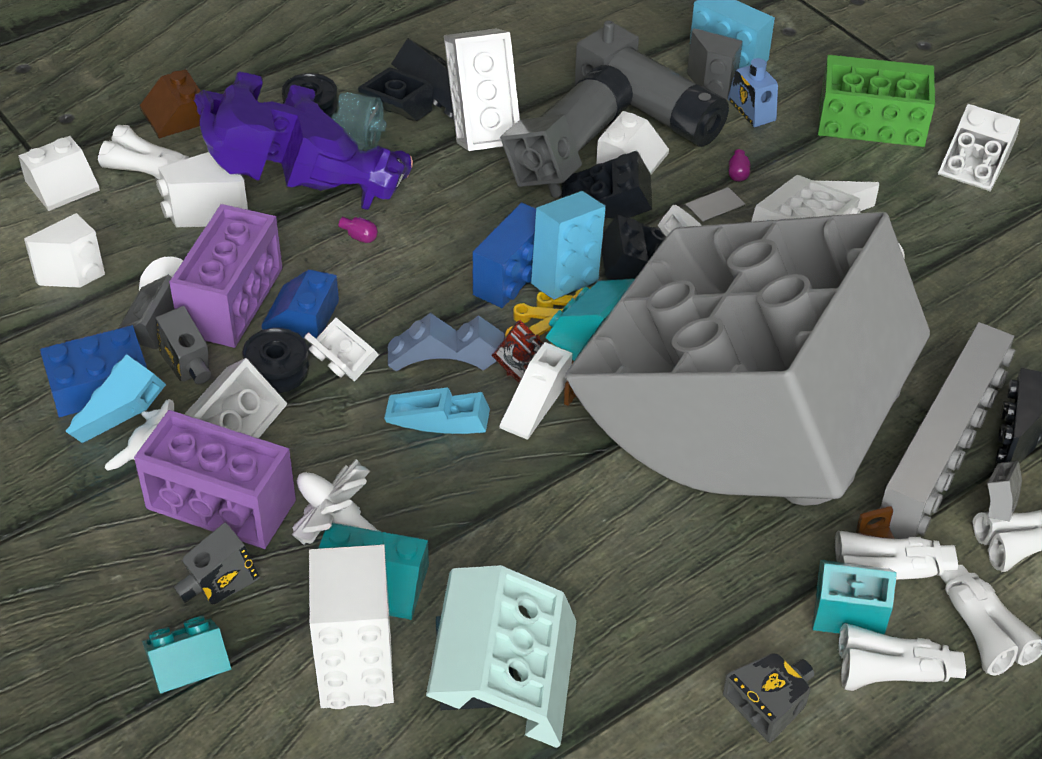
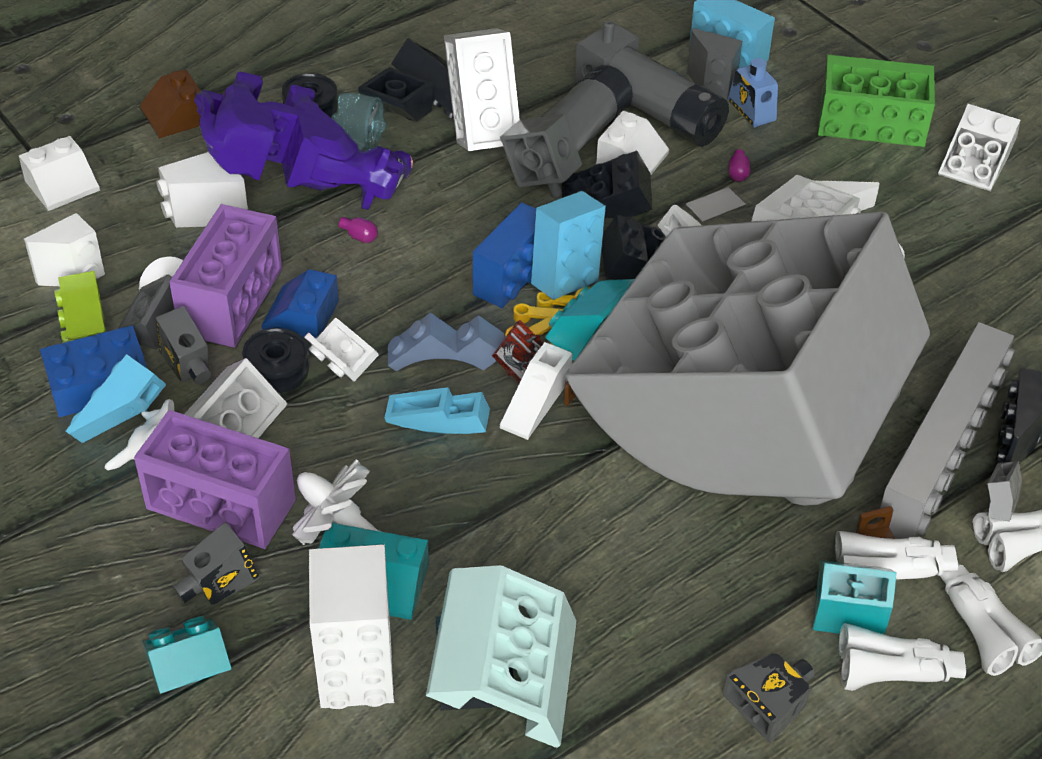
white piece [98,125,189,179] -> none
none -> lime brick [54,271,106,343]

